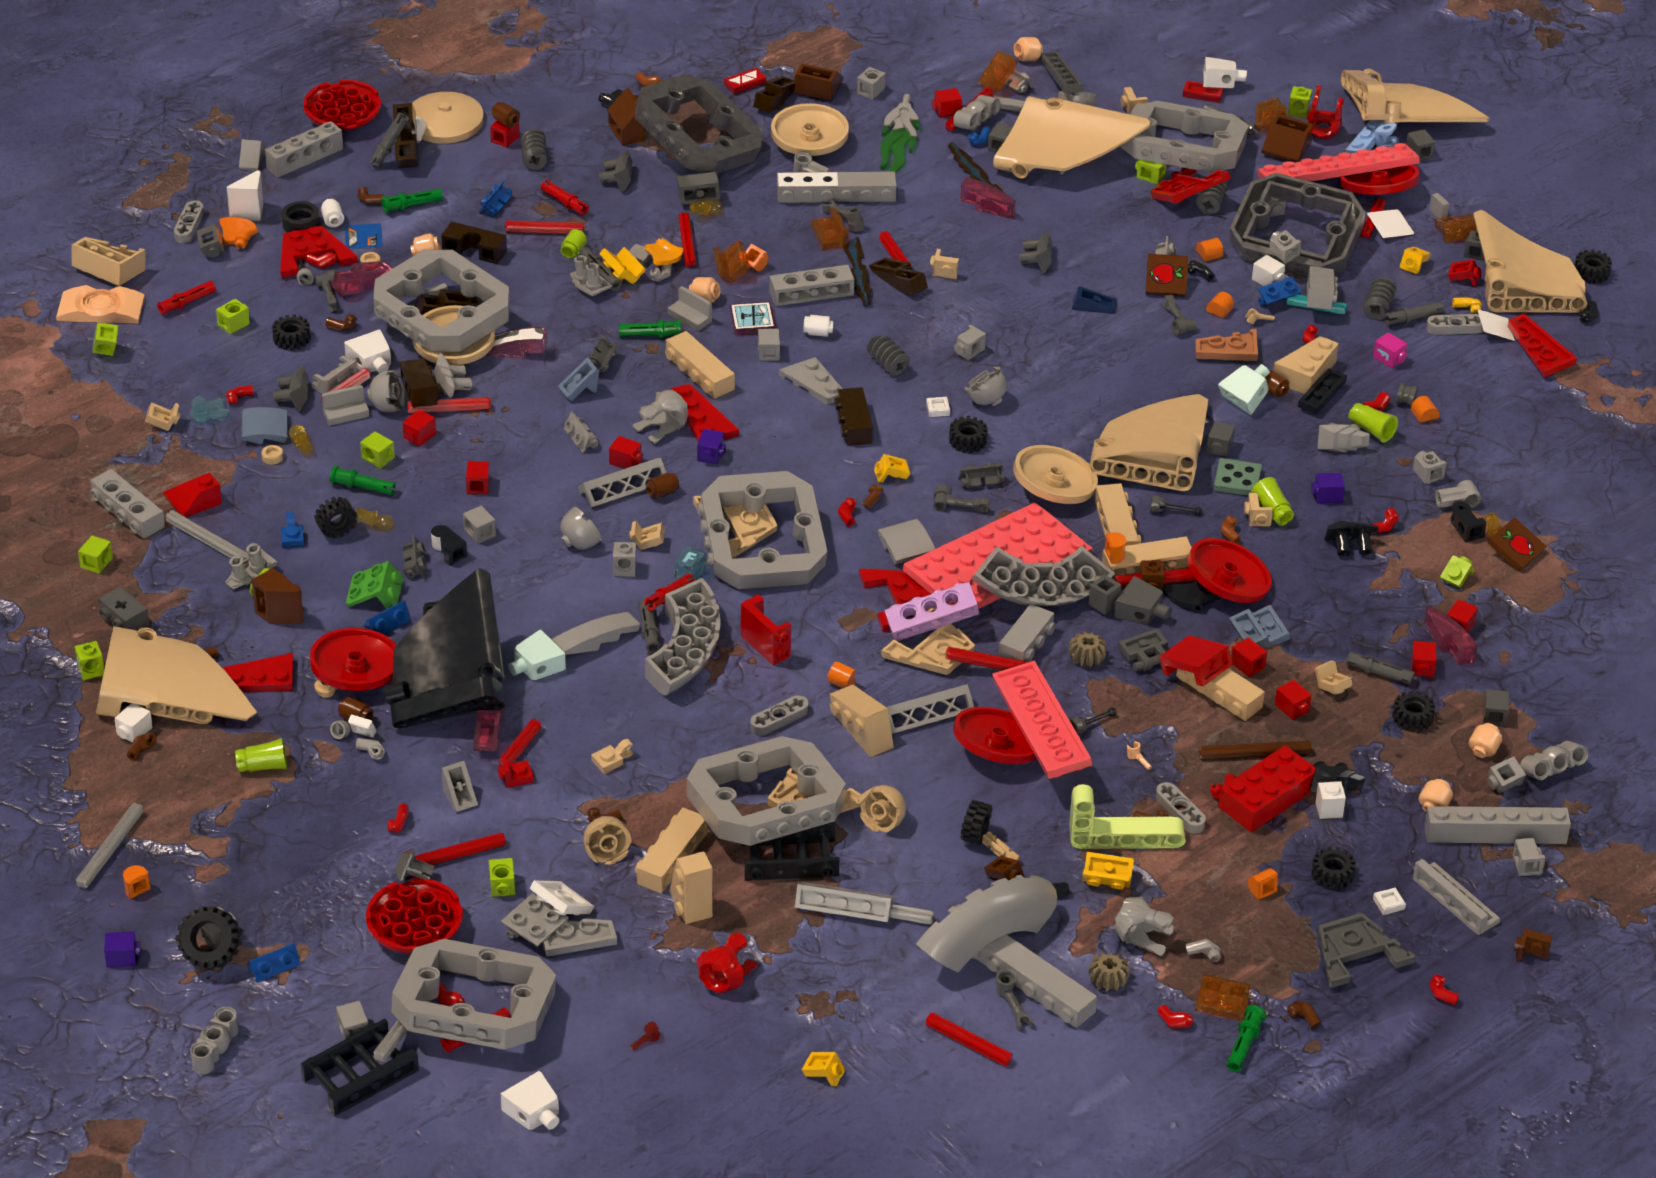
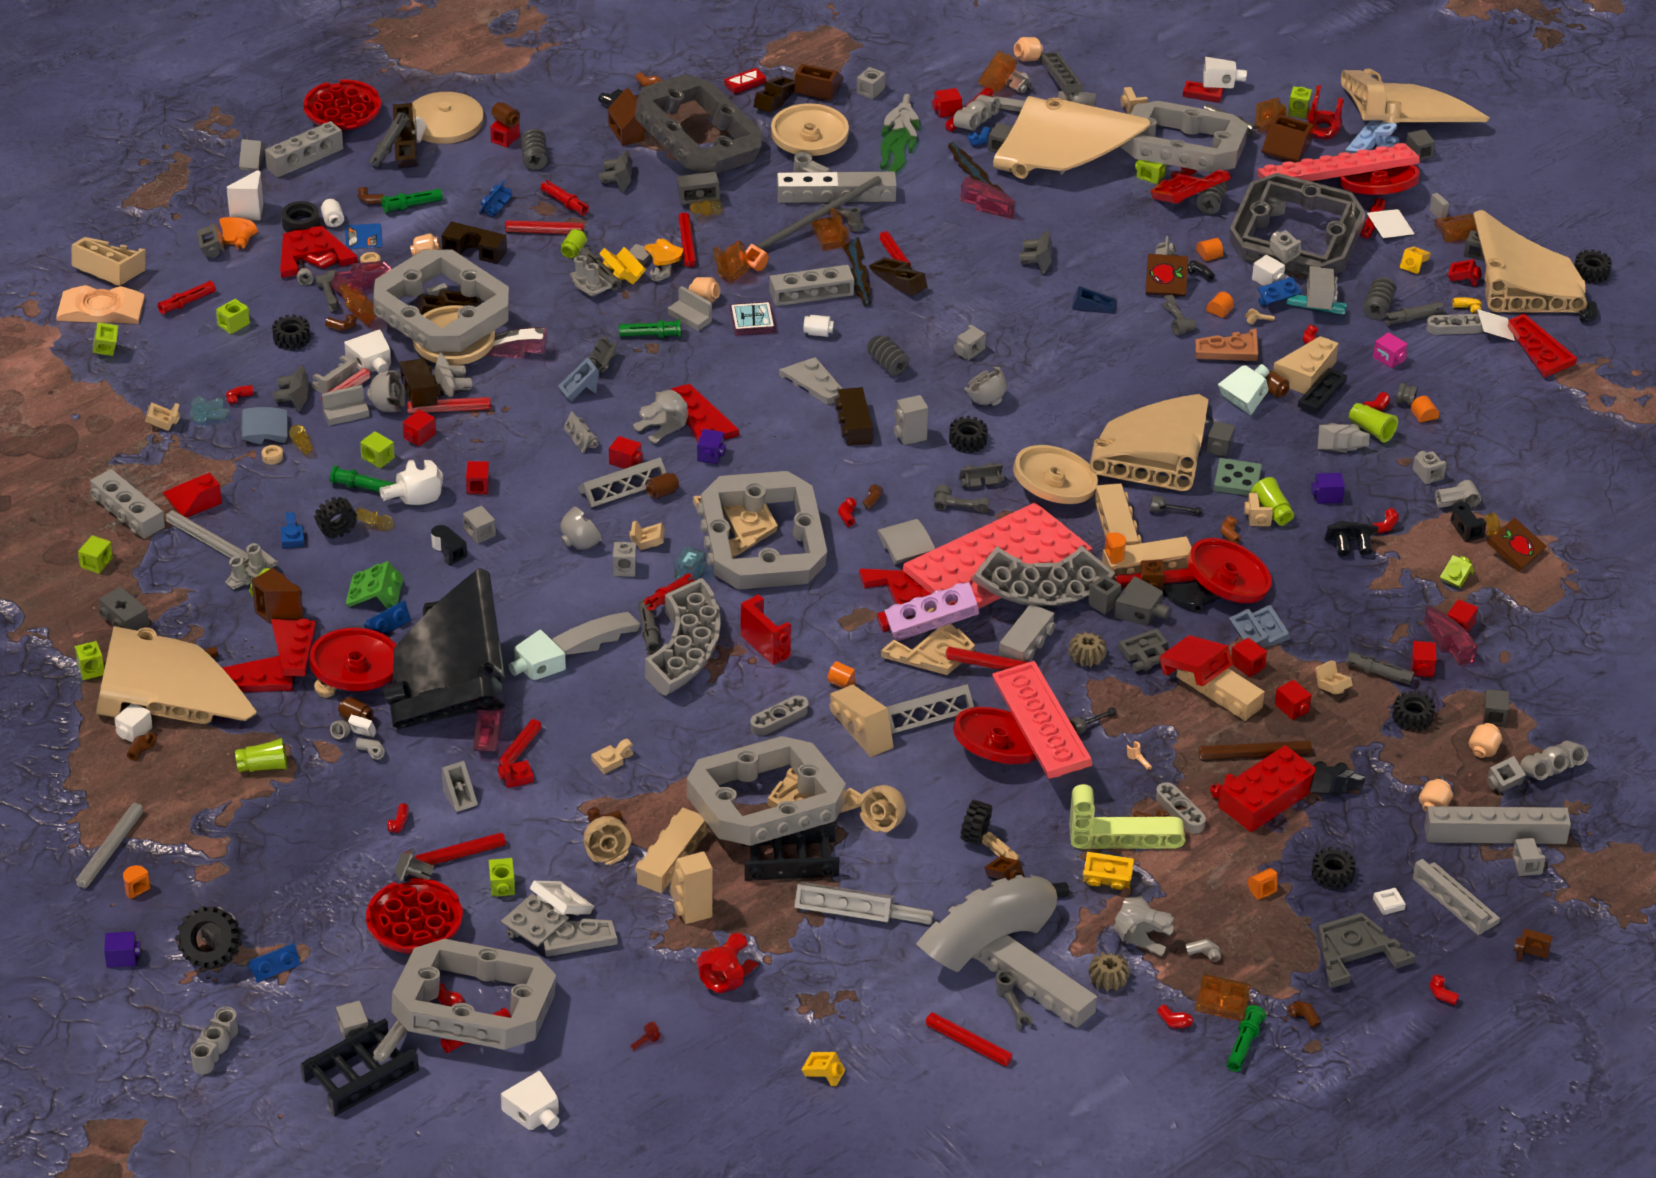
light grey beam [174,200,204,243] -> none
dark grey hinge [403,535,427,579] -> none
tan brick [665,331,735,399] -> none
light grey brick [758,329,780,361] -> none
yellow bracket [874,454,910,483] -> none
white tile [926,397,950,417] -> none
tan bracket [930,249,959,279] -> none
white brick [1315,781,1346,819] -> none
none -> red wing [271,619,316,676]
none -> clear orange bracket [338,282,376,326]
none -> white piece [380,460,443,505]
none -> dark grey piece [755,176,882,250]
none -> light grey brick [894,395,928,445]

